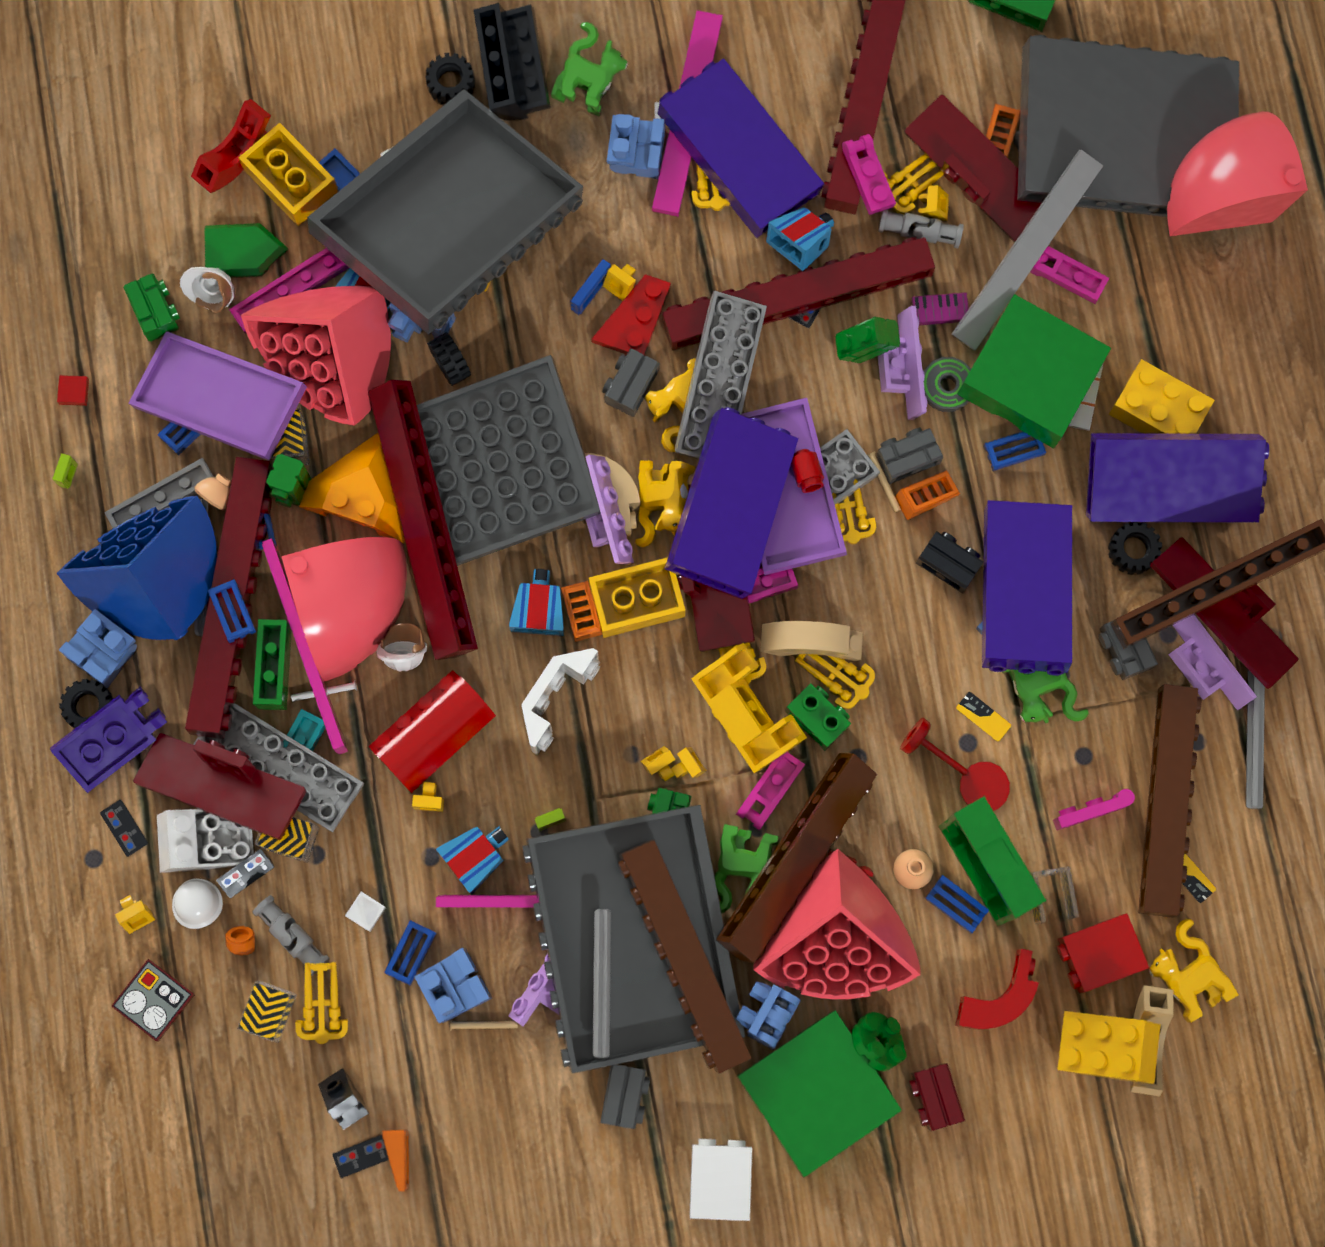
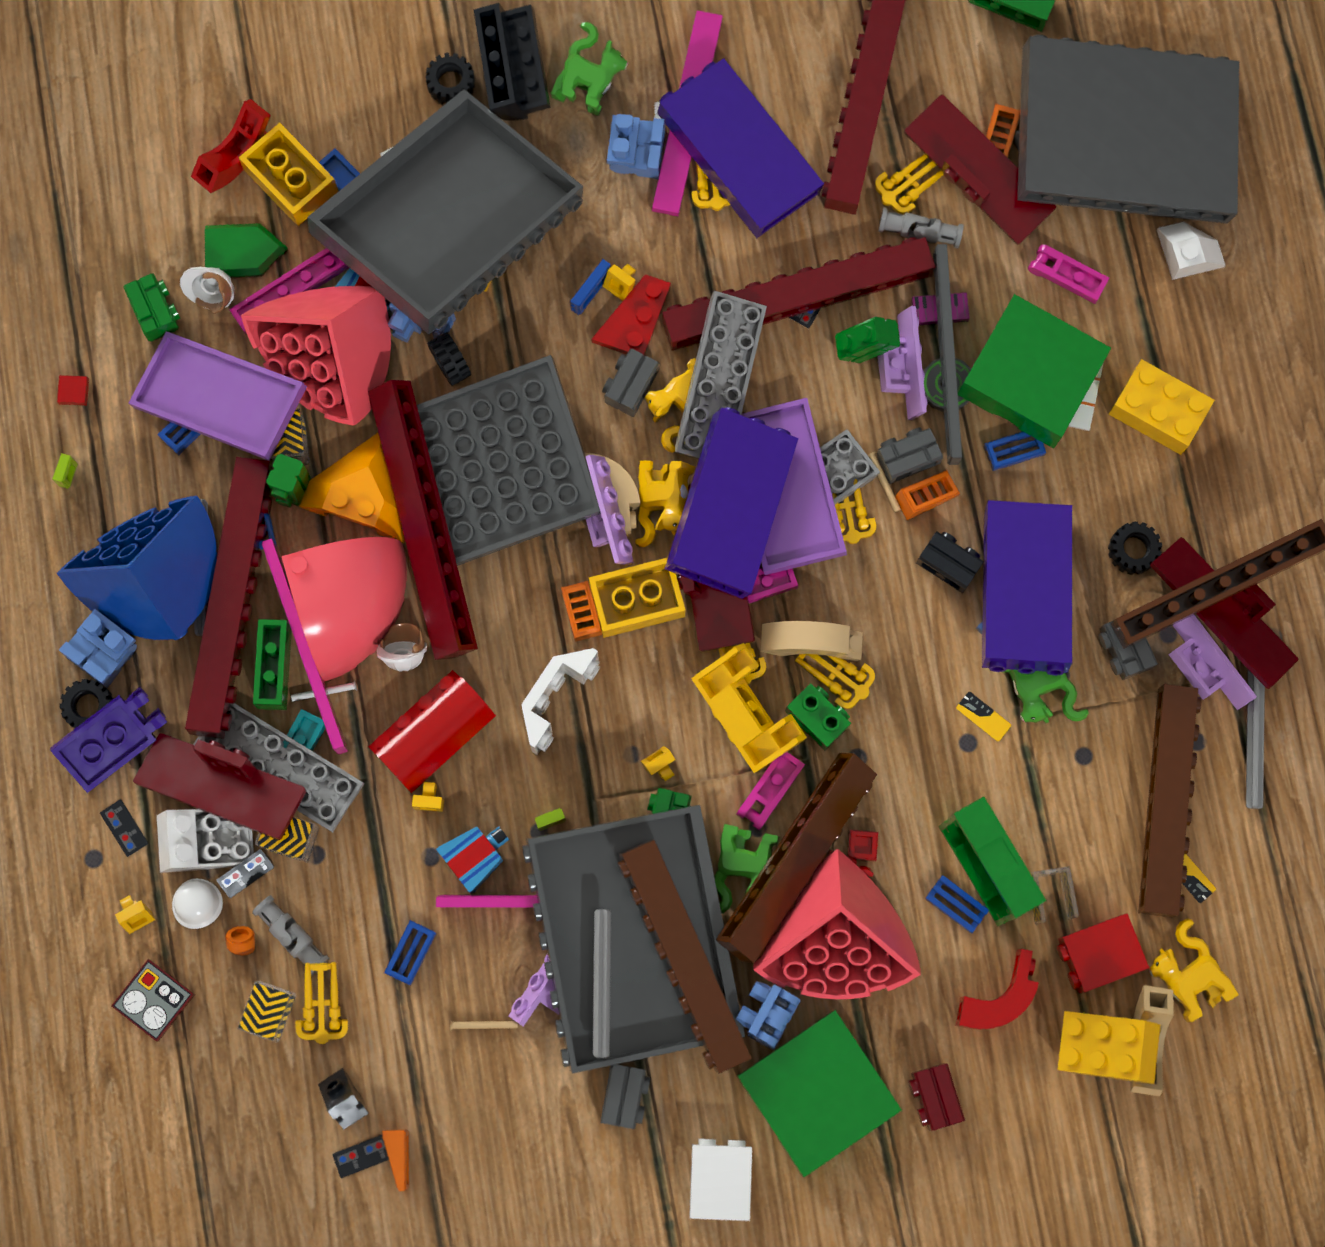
light grey tile [104,458,214,528] -> none
light nougat brick [194,473,231,511] -> none
blue tile [208,579,256,643] -> none
white tile [345,892,386,932] -> none
medium blue hips [414,947,492,1024] -> none
torso [509,569,564,636] -> none
yellow tile [671,747,707,778] -> none
dark azure torso [766,208,834,271] -> none
red brick [791,449,824,493] -> none
dark pink plate [842,134,896,215] -> none
green plate [852,1012,907,1071] -> none
light nougat brick [893,849,934,889] -> none
red piece [900,717,1010,811] -> none
yellow tile [918,185,949,221] -> none
light grey tile [951,150,1103,350] -> none
dark pink plate [1053,789,1135,831] -> none
dark purple brick [1086,433,1269,522] -> none
coral brick [1167,111,1308,236] -> none
none -> red tile [847,830,878,861]
none -> dark grey tile [933,244,962,465]
none -> white slope [1157,222,1225,280]

